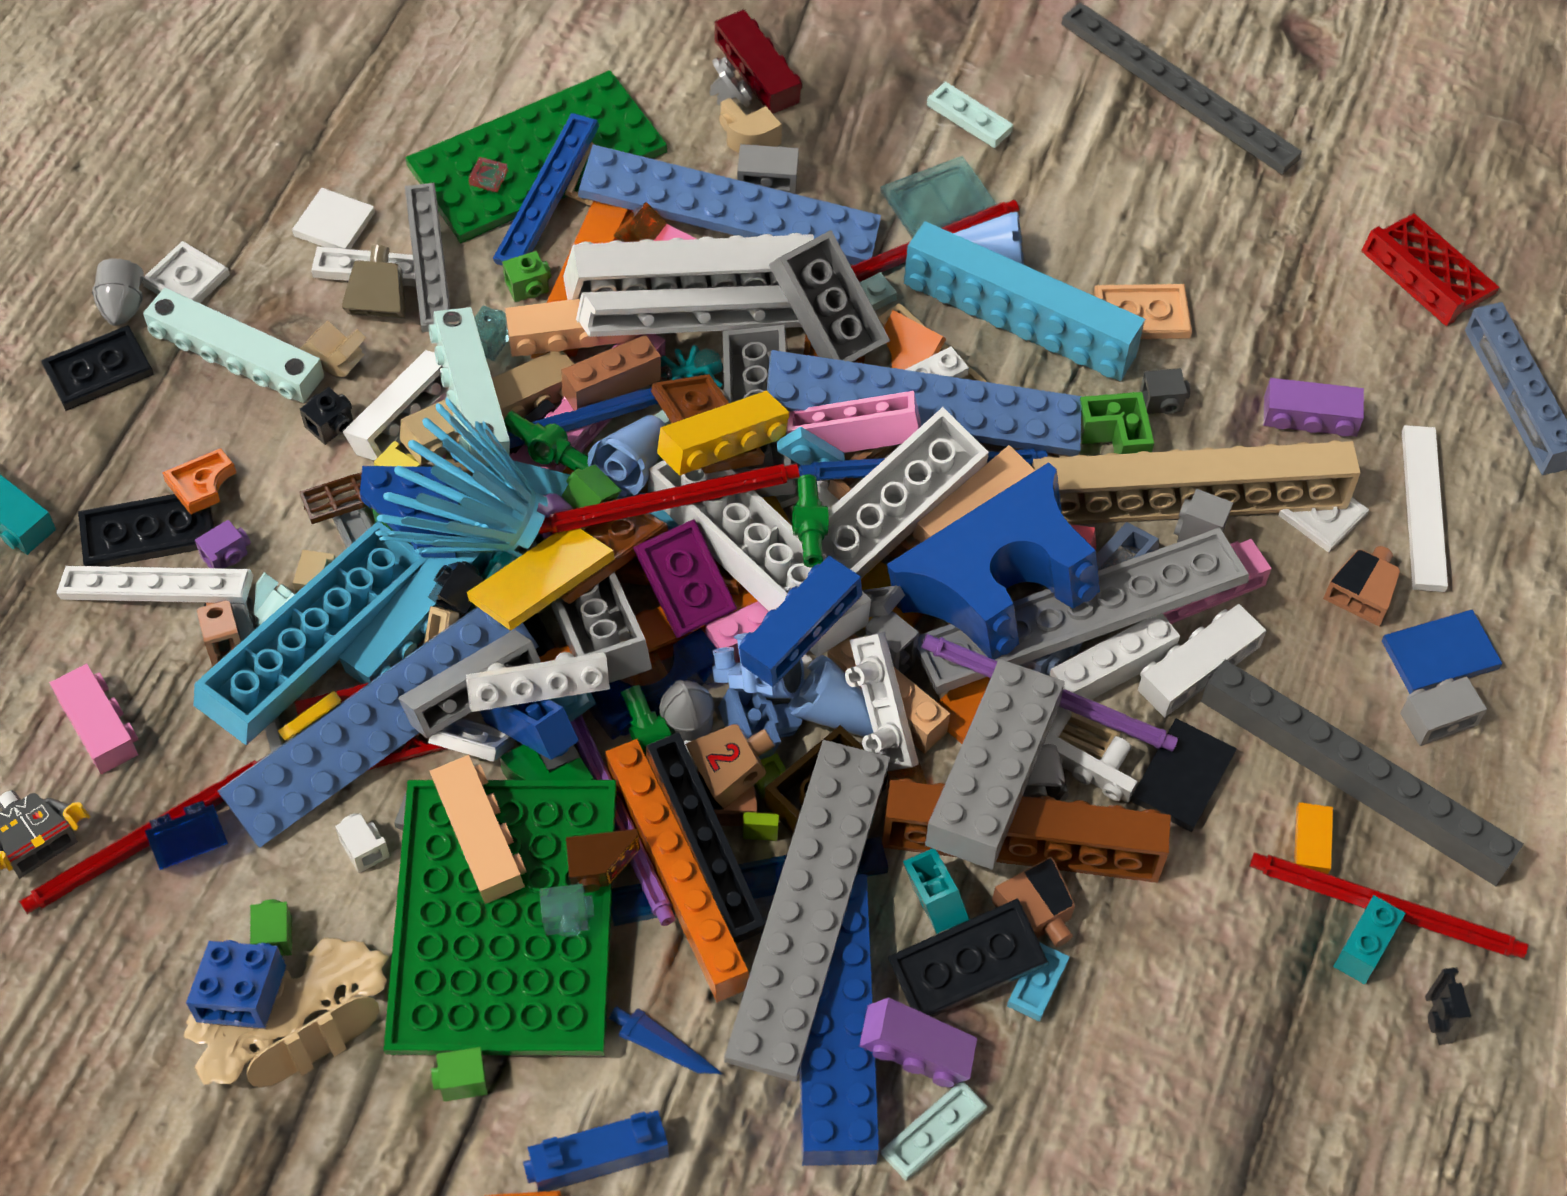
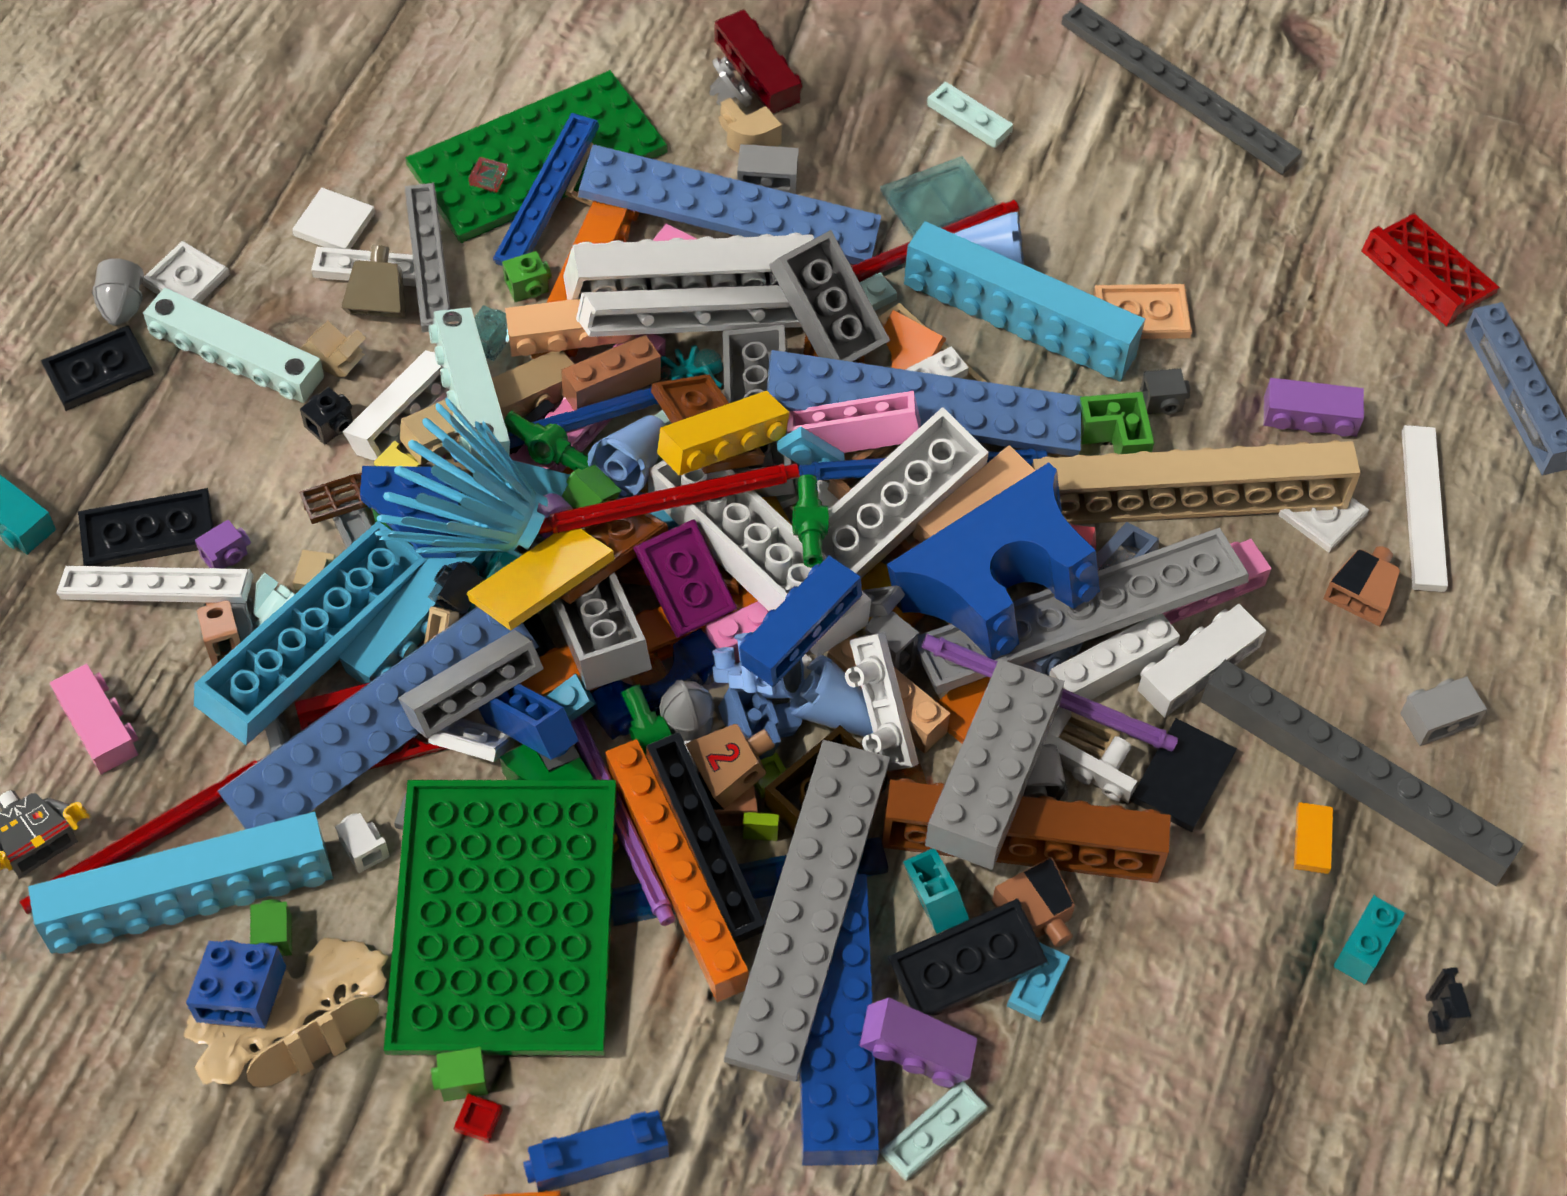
clear blue brick [145,800,228,870] -> none
orange tile [163,449,236,514] -> none
yellow tile [277,690,341,740] -> none
light nougat brick [430,755,527,904] -> none
white plate [466,652,610,712] -> none
clear light blue brick [539,883,595,937] -> none
reddish brown slope [566,829,641,893] -> none
blue bar [609,1006,723,1074] -> none
clear orange brick [613,202,667,242] -> none
light grey brick [1173,488,1233,542] -> none
red piece [1249,852,1528,959] -> none
blue tile [1382,609,1502,694] -> none
none -> medium azure brick [28,812,333,954]
none -> red tile [453,1094,503,1143]

